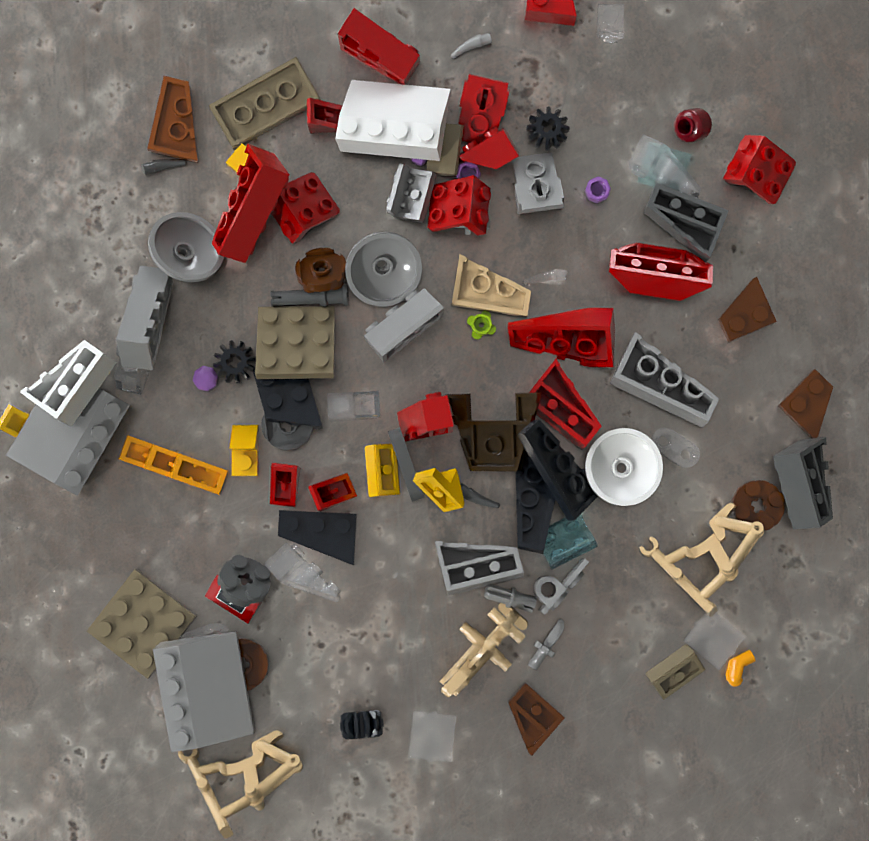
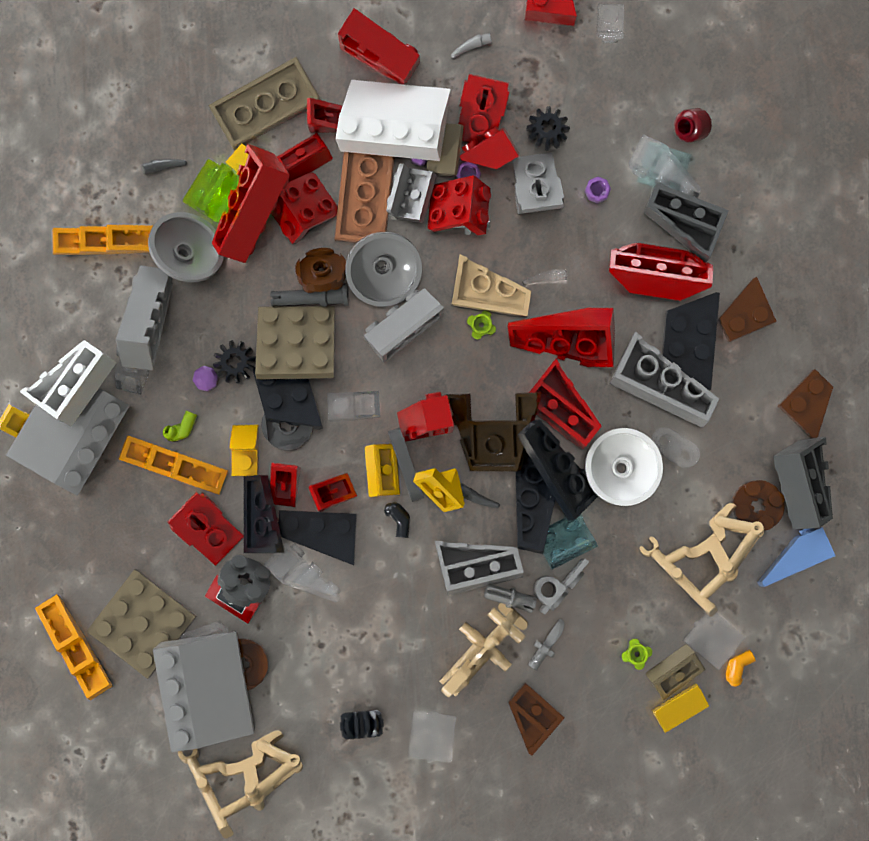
dark orange wing [147,76,198,162] -> none
red bracket [723,135,796,204] -> none
none -> light orange slope [35,594,113,700]
none -> light orange slope [52,225,153,255]
none -> lime arm [163,411,198,442]
none -> red piece [167,492,244,566]
none -> clear neon green bracket [183,159,239,224]
none -> black wing [244,475,285,553]
none -> red slope [277,133,333,182]
none -> nougat tile [335,152,395,243]
none -> black arm [384,502,410,538]
none -> lime plate [622,639,652,670]
none -> yellow slope [651,684,709,733]
none -> black wing [662,292,720,391]
none -> medium blue slope [757,527,835,587]

